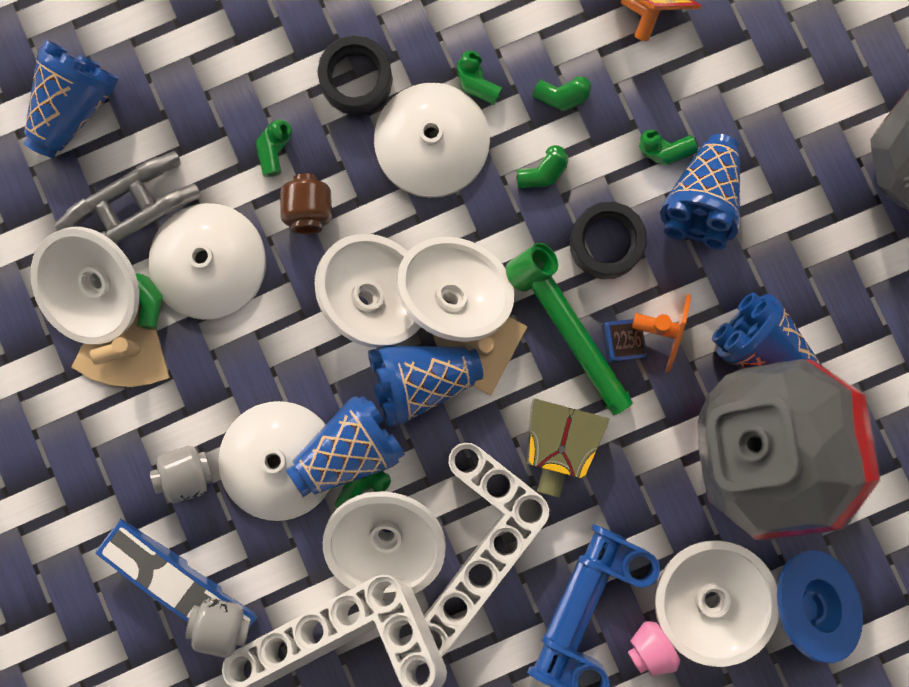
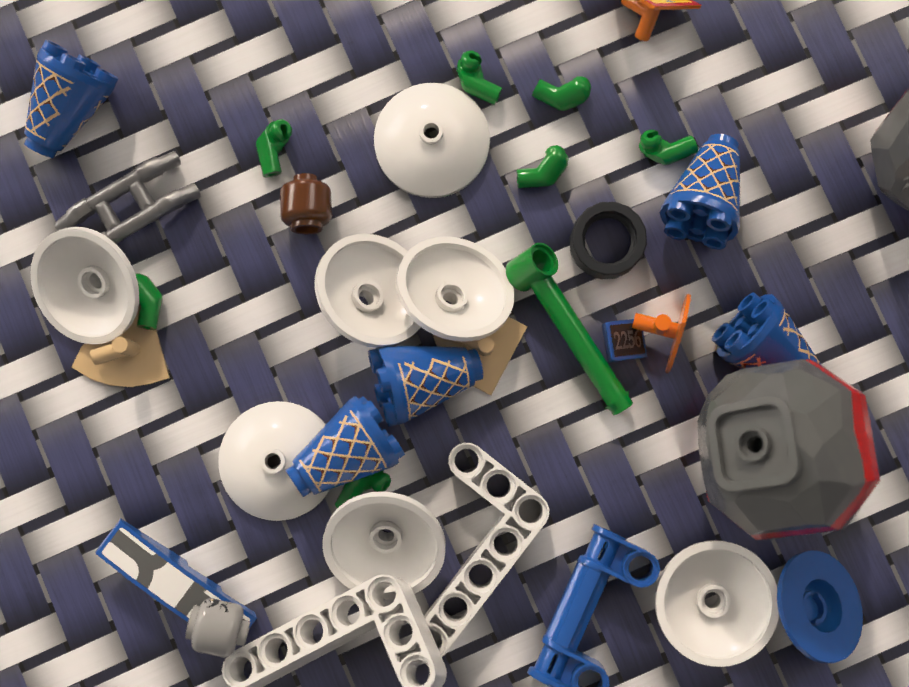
white dish [148,204,267,320] -> none
light grey head [150,446,213,504] -> none
black tyre [317,35,393,116] -> none
olive torso [526,399,610,498] -> none
bright pink cone [628,621,681,676] -> none

